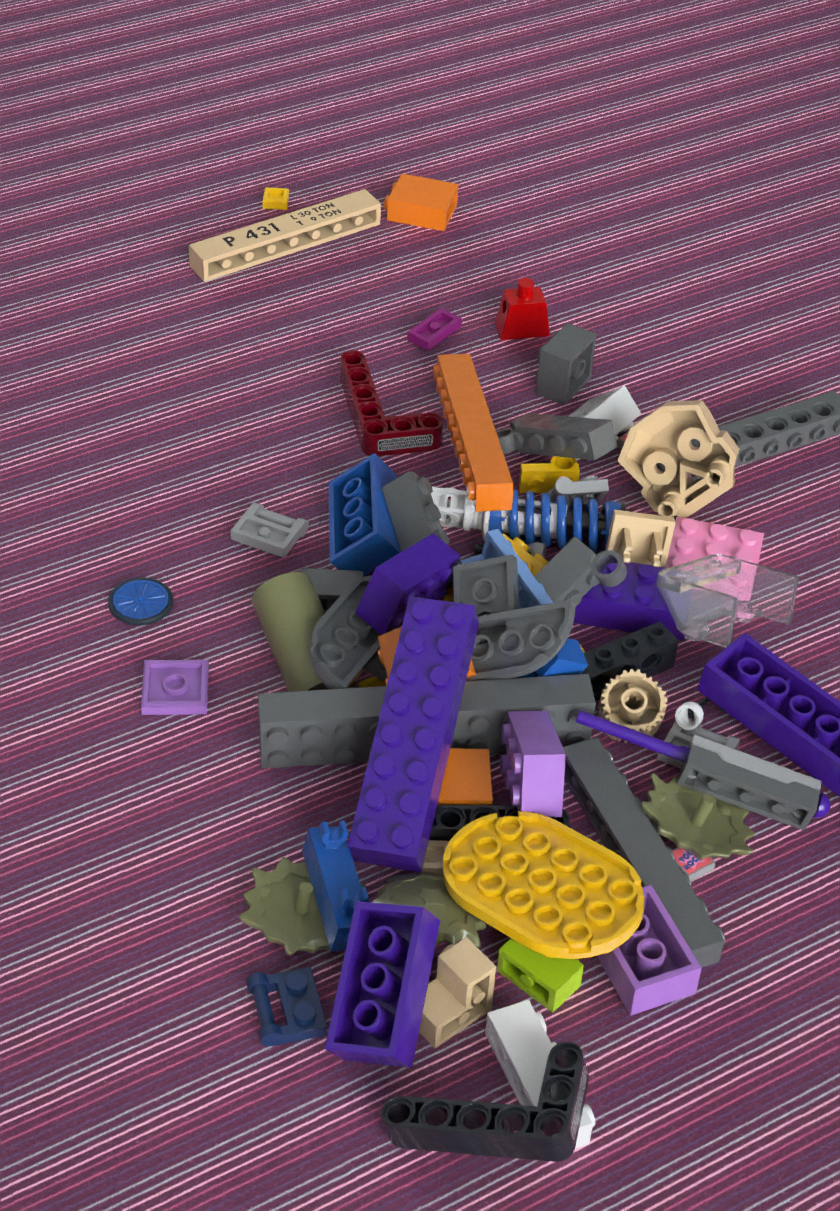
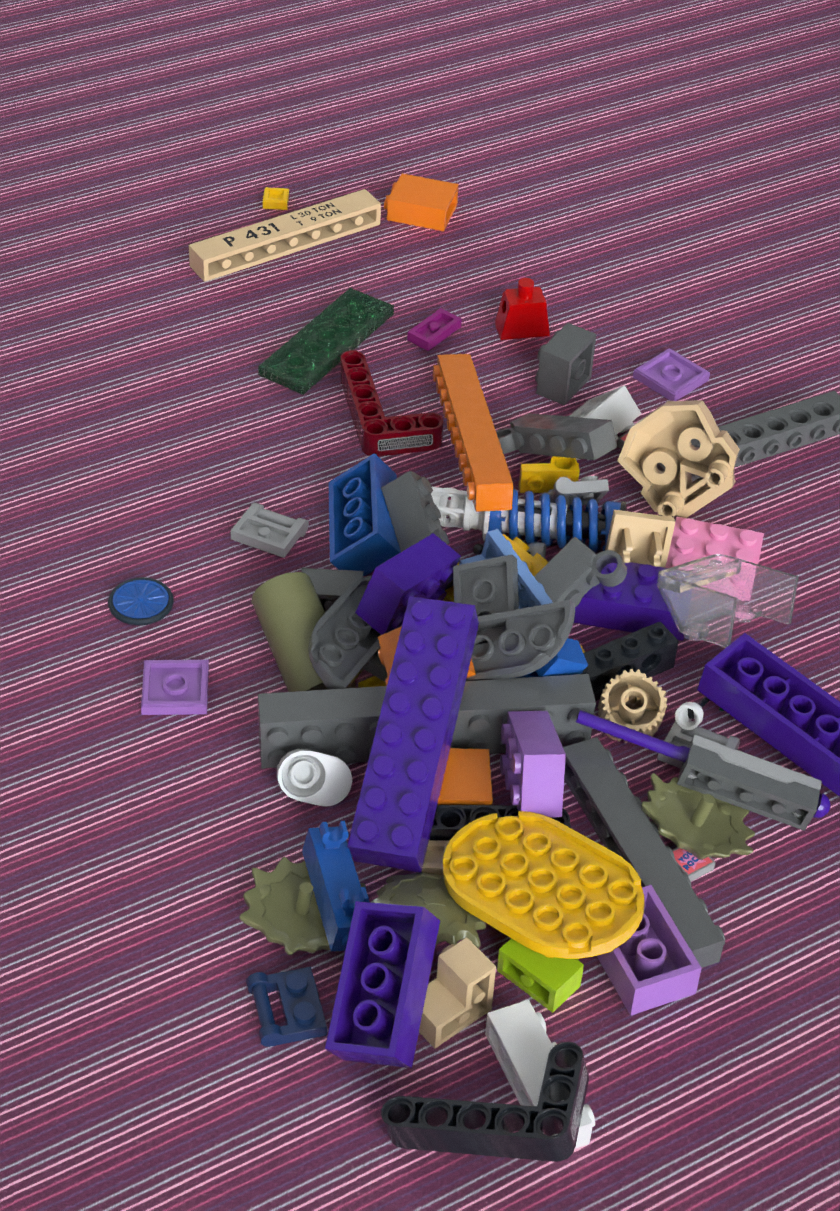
none -> clear green plate [258,288,394,395]
none -> white cap [276,749,352,806]
none -> medium lavender tile [633,348,710,401]

